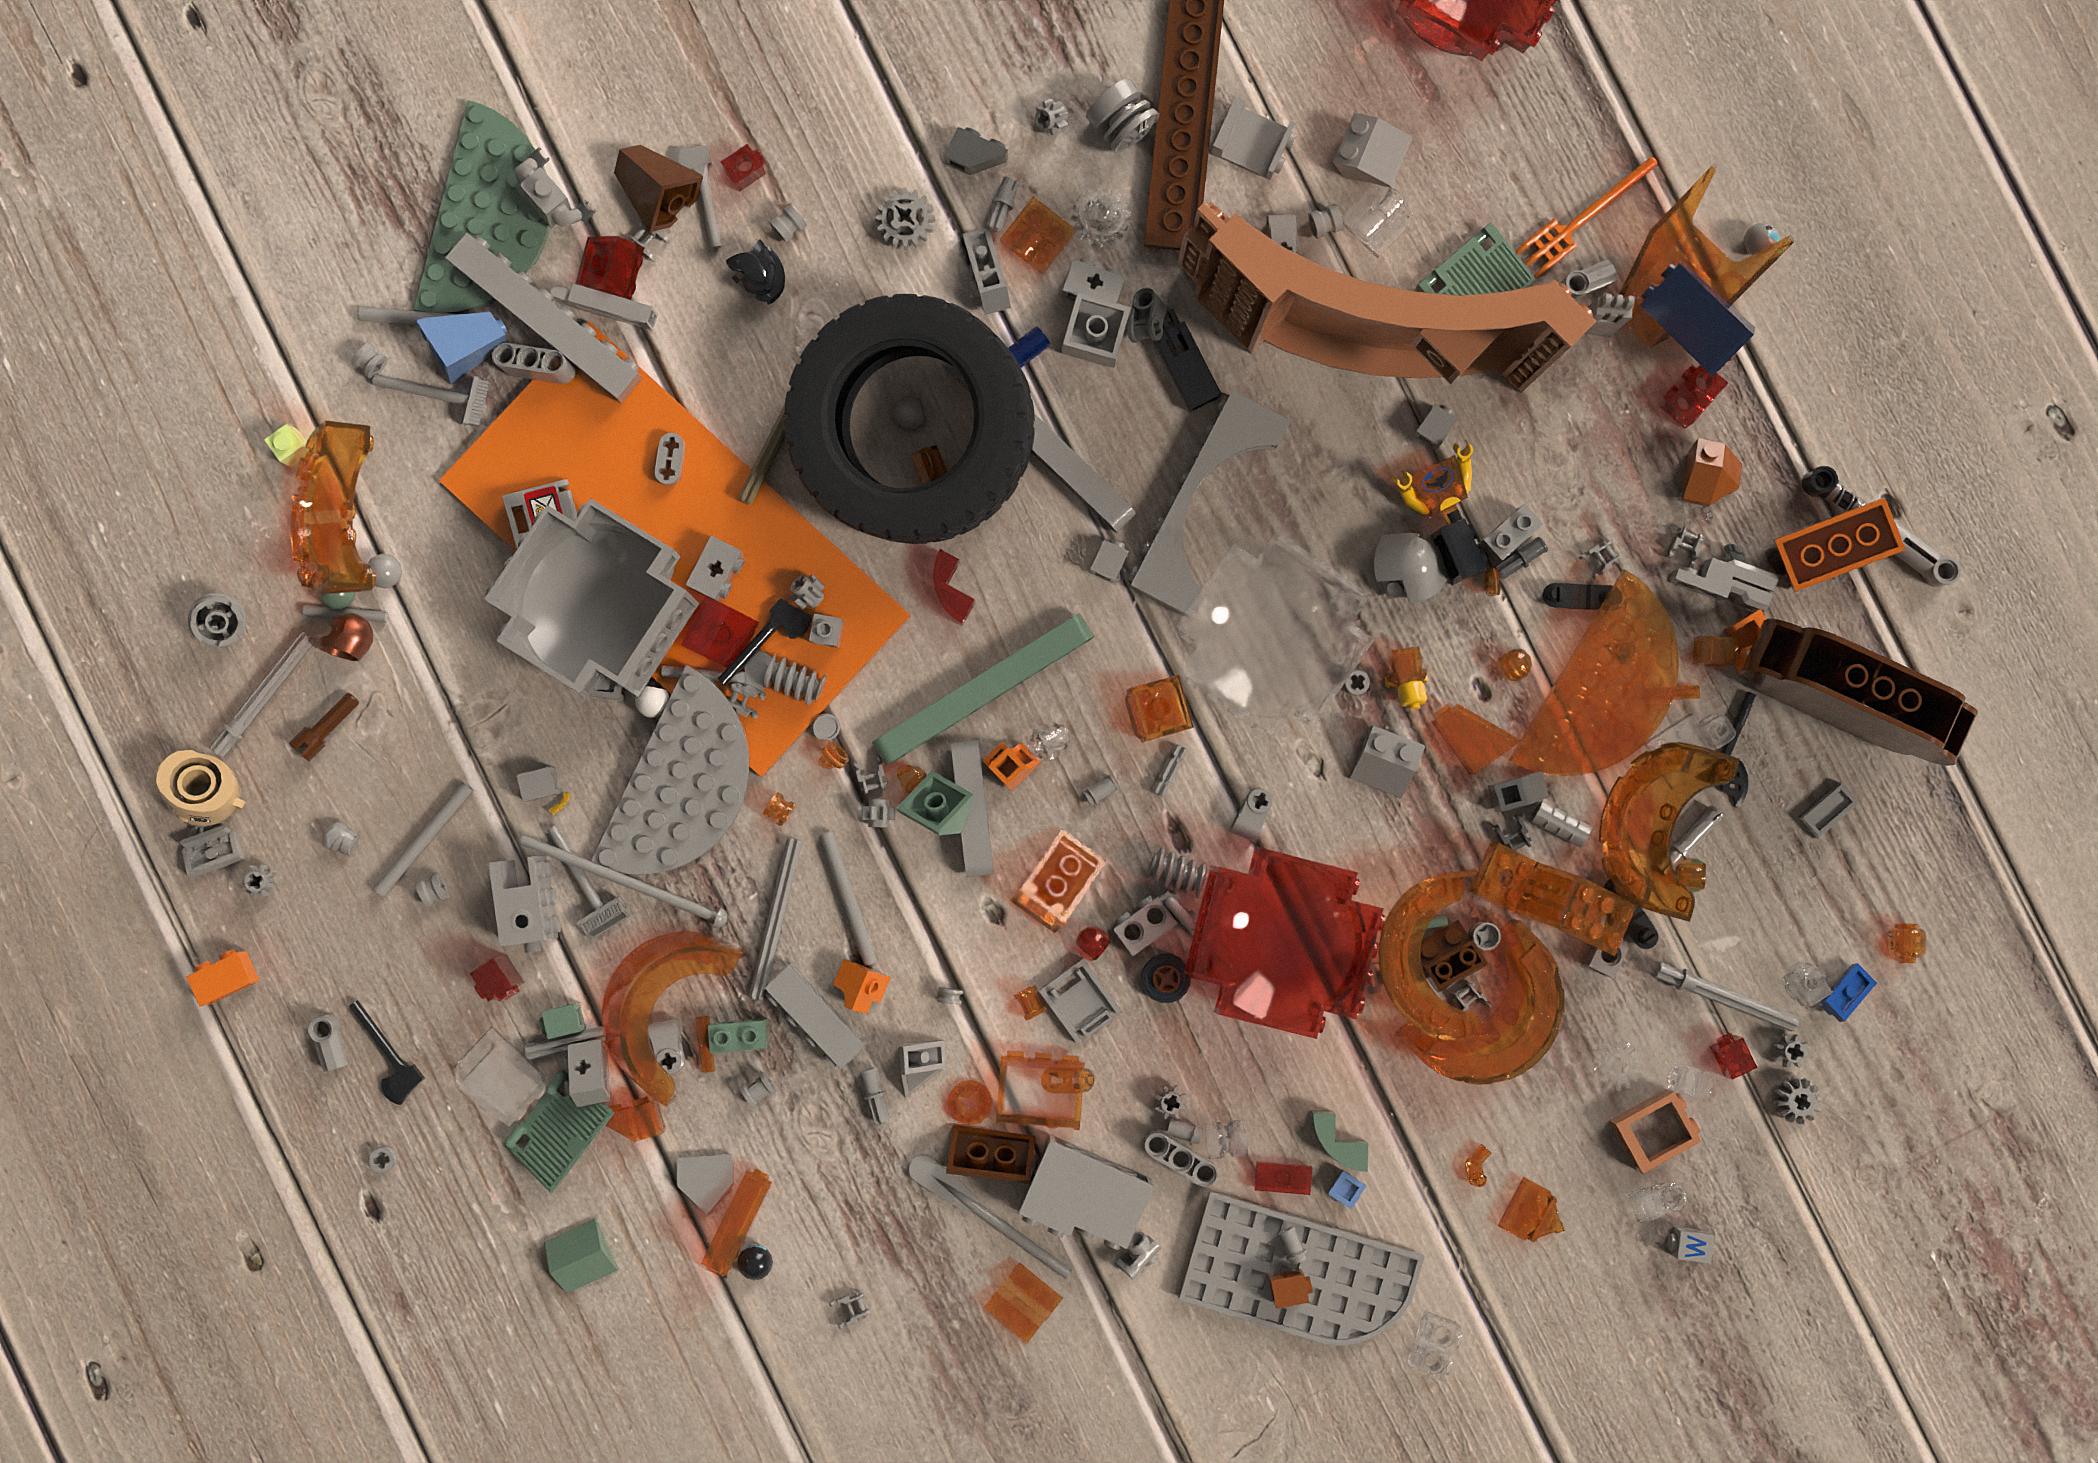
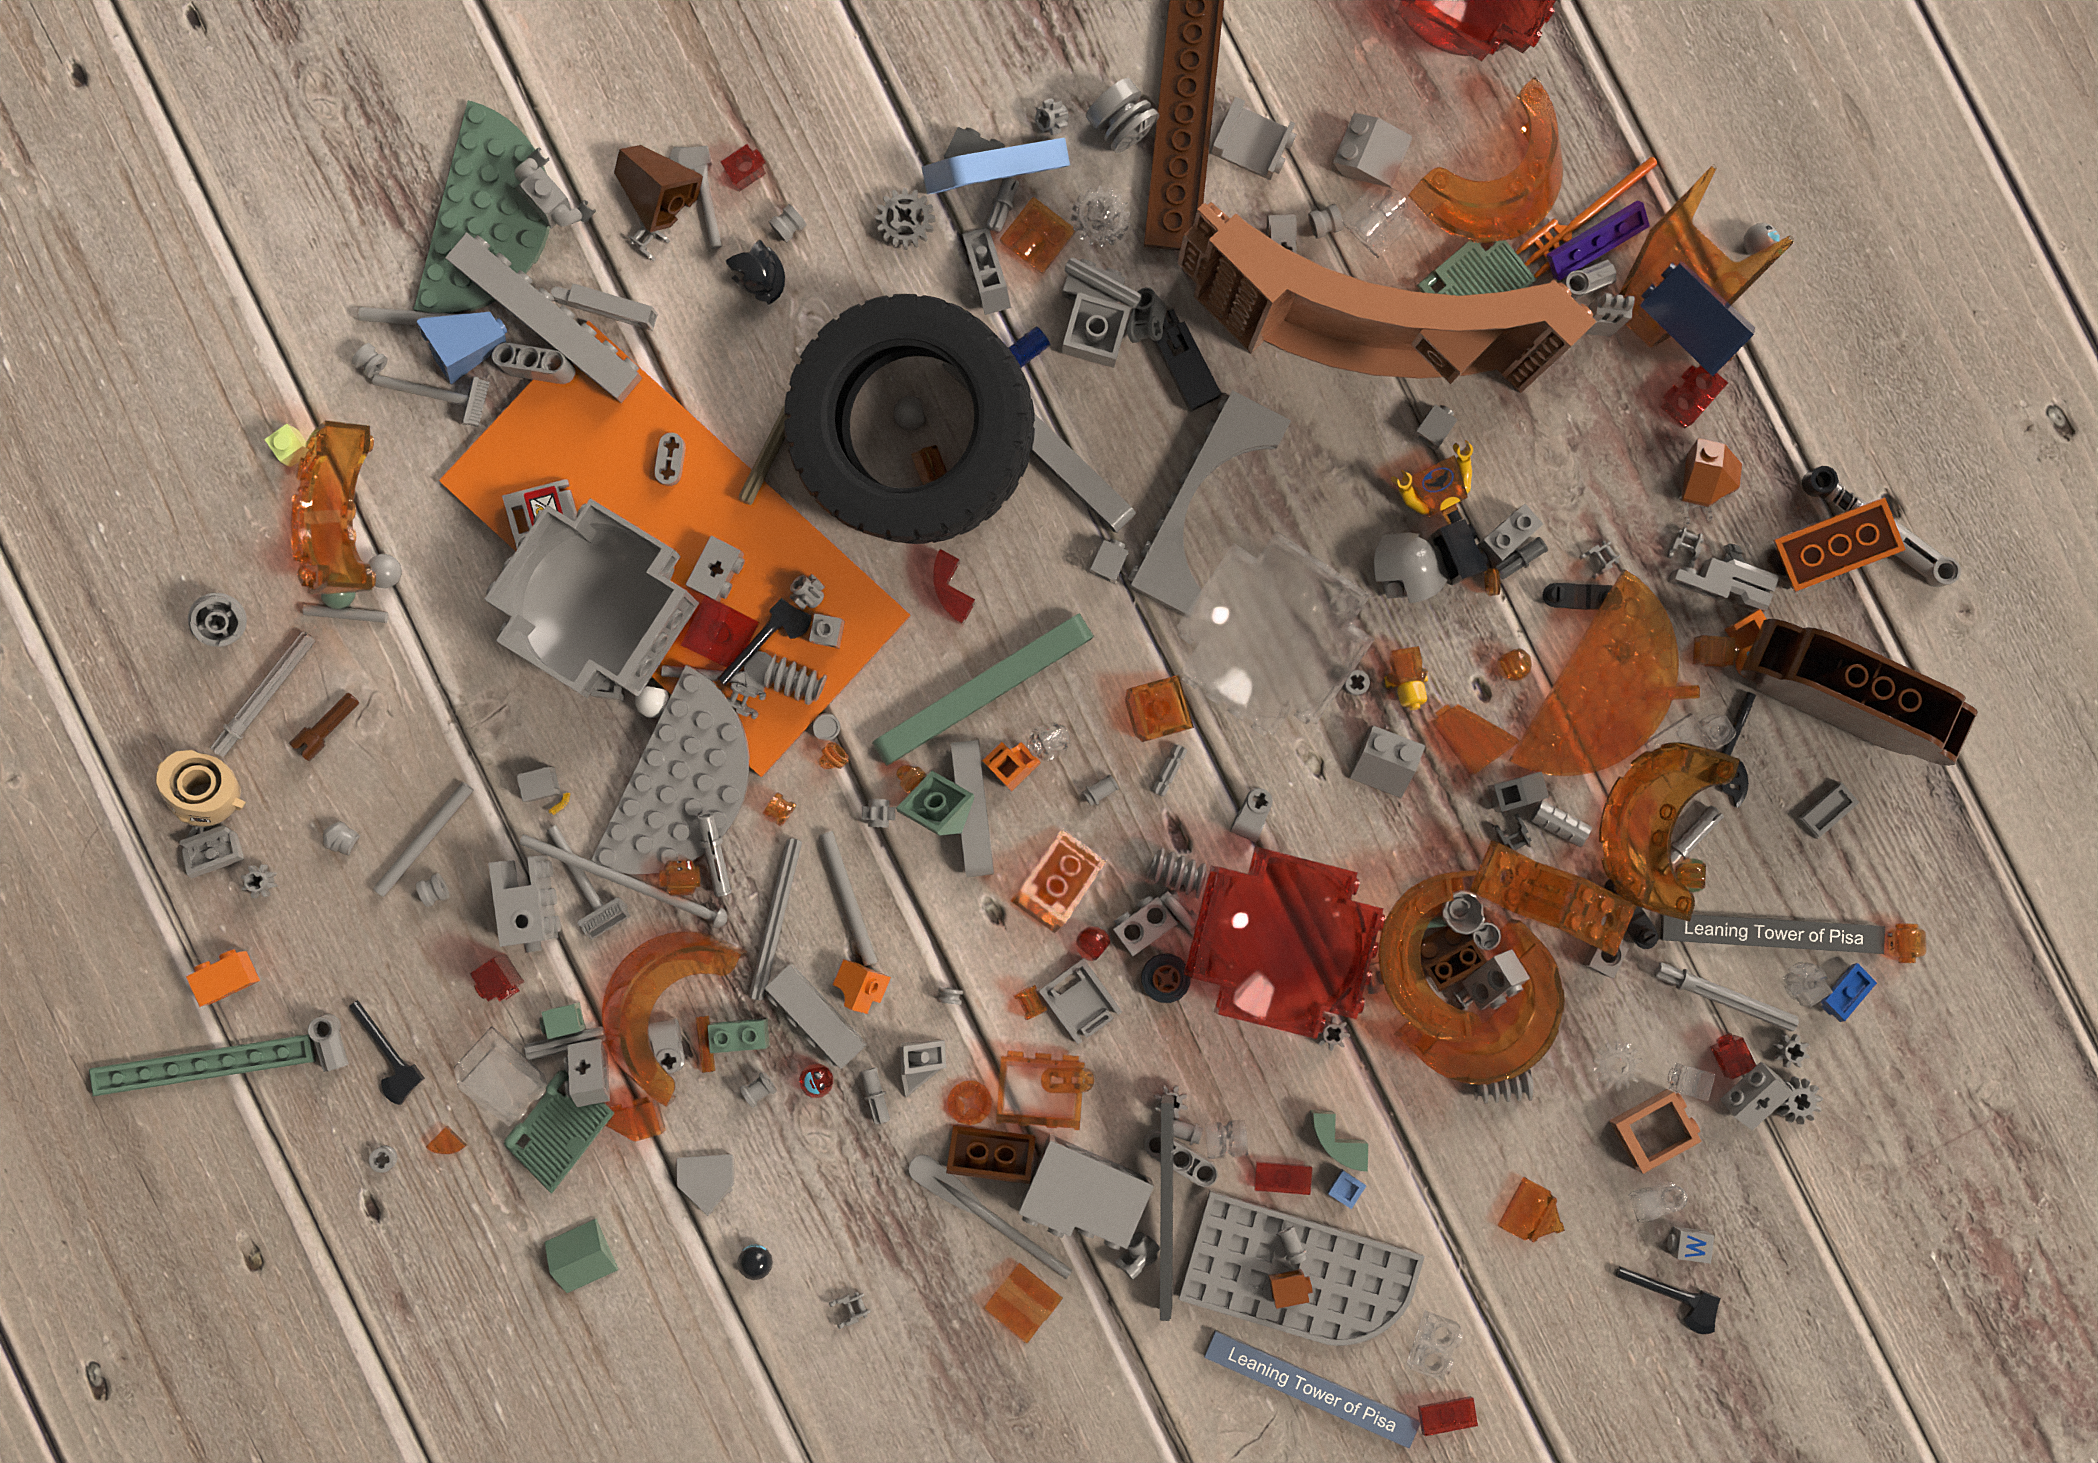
copper helmet [318,613,373,661] -> none
clear red slope [576,236,645,300] -> none
clear orange slope [701,1169,772,1280] -> none
light grey piece [854,755,887,795] -> none
clear orange arm [1465,1144,1492,1187] -> none
none -> sand green tile [89,1034,316,1097]
none -> clear orange tile [426,1126,467,1154]
none -> clear orange head [659,859,700,896]
none -> light grey pin [697,812,732,897]
none -> clear red piece [799,1063,834,1098]
none -> light blue beam [921,138,1070,195]
none -> light grey axle [1065,258,1141,308]
none -> dark grey tile [1160,1095,1174,1321]
none -> sand blue tile [1204,1330,1420,1449]
none -> light grey gear [1314,1015,1350,1051]
none -> clear orange windscreen [1408,76,1563,243]
none -> clear red plate [1418,1396,1478,1436]
none -> light grey hair [1441,890,1485,935]
none -> light grey brick [1462,950,1530,1011]
none -> light grey piece [1472,1065,1533,1104]
none -> dark purple plate [1546,200,1650,281]
none -> black piece [1616,1266,1721,1334]
none -> dark grey tile [1660,913,1885,954]
none -> light grey brick [1720,1062,1793,1130]

